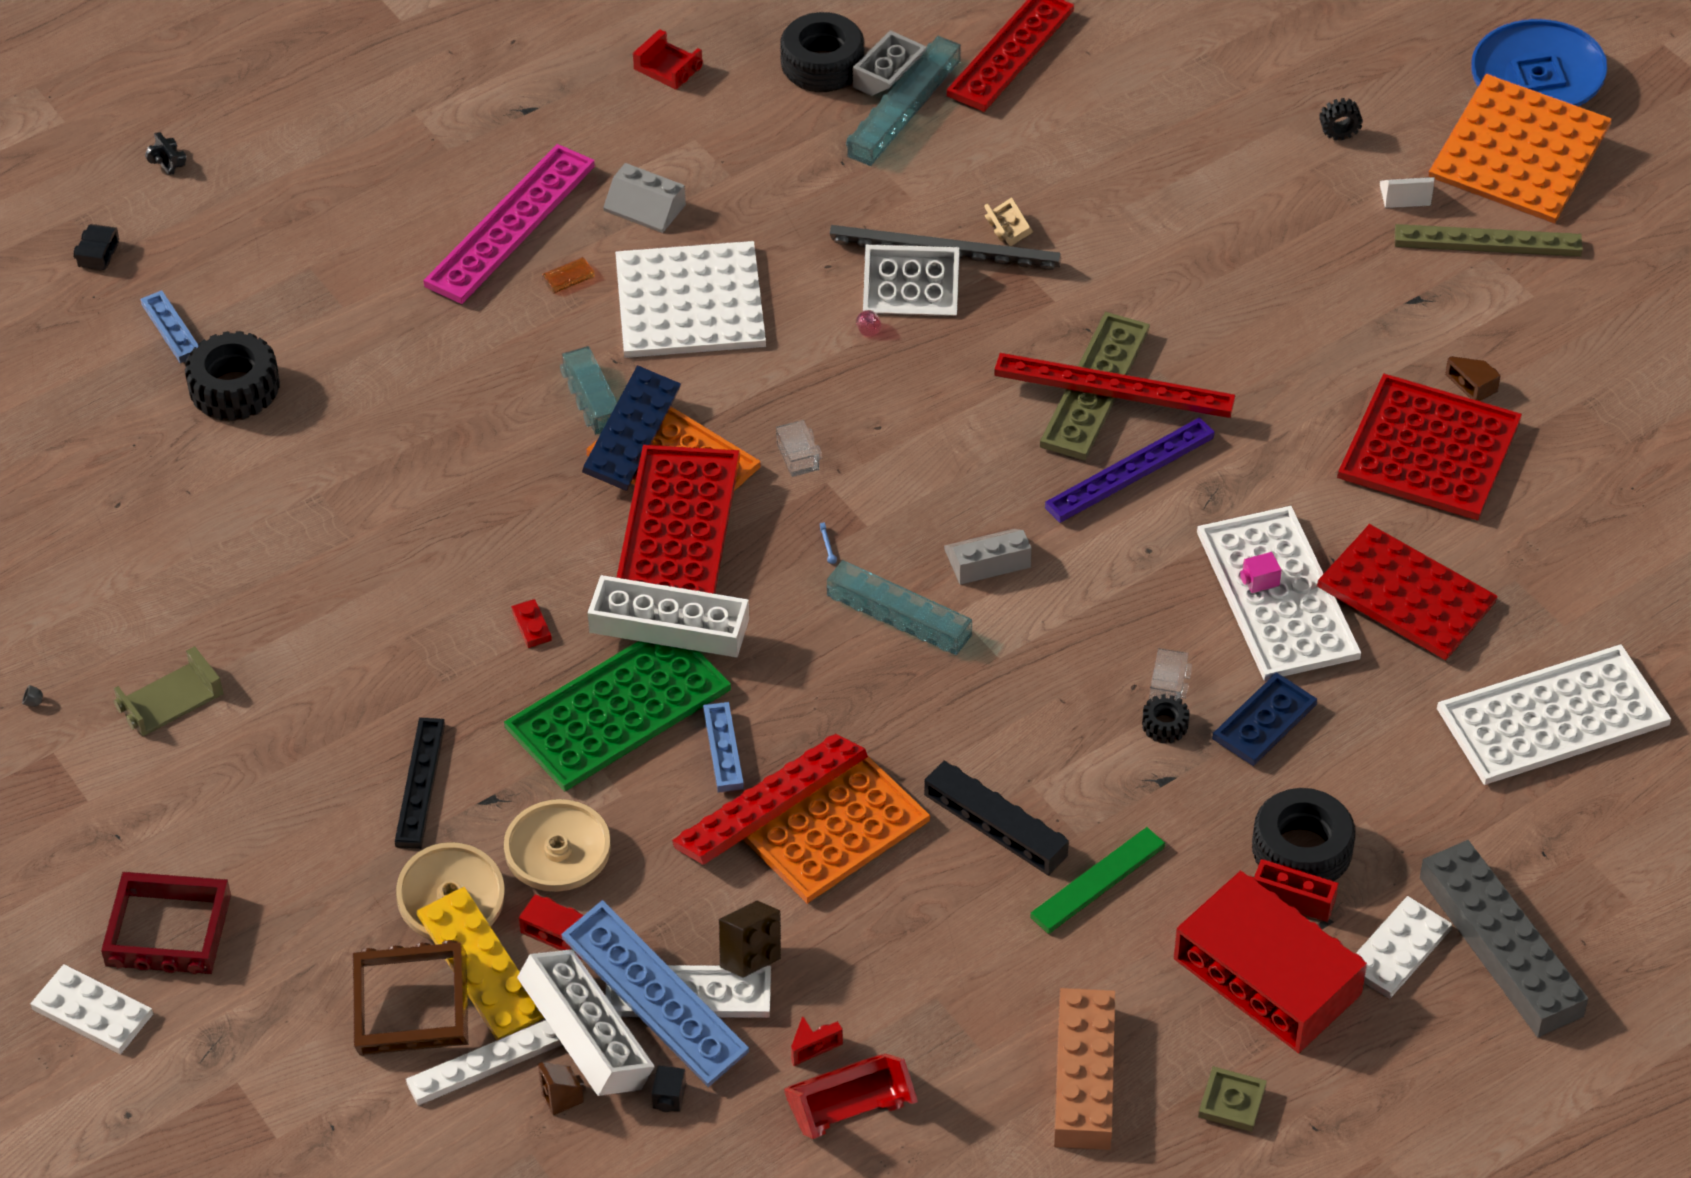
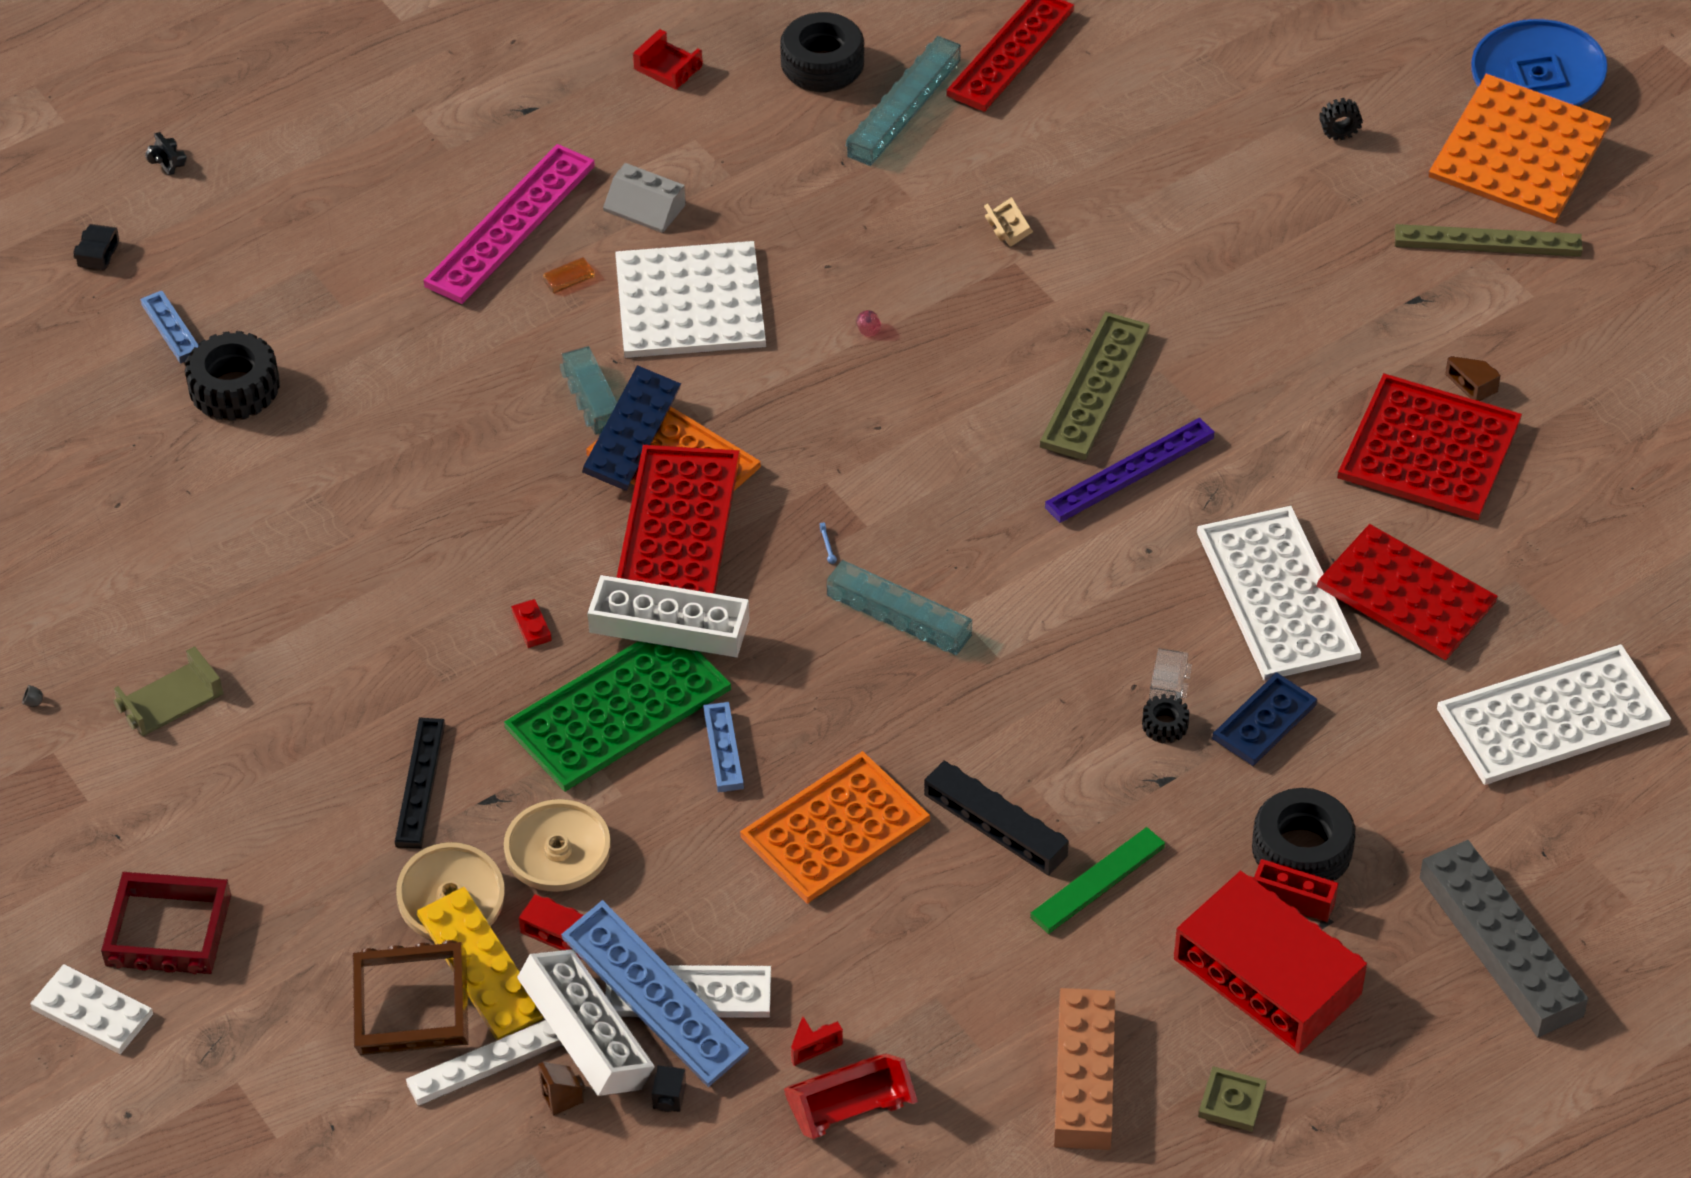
red plate [672,733,868,865] -> none
dark brown brick [719,900,781,978] -> none
clear brick [776,420,822,477] -> none
dark grey plate [830,225,1061,270] -> none
light grey slope [853,30,927,96] -> none
white slope [863,245,959,316] -> none
light grey slope [944,529,1032,585] -> none
red plate [994,353,1236,418] -> none
dark pink brick [1240,552,1282,593] -> none
white plate [1356,896,1452,999] -> none
white slope [1380,177,1434,208] -> none

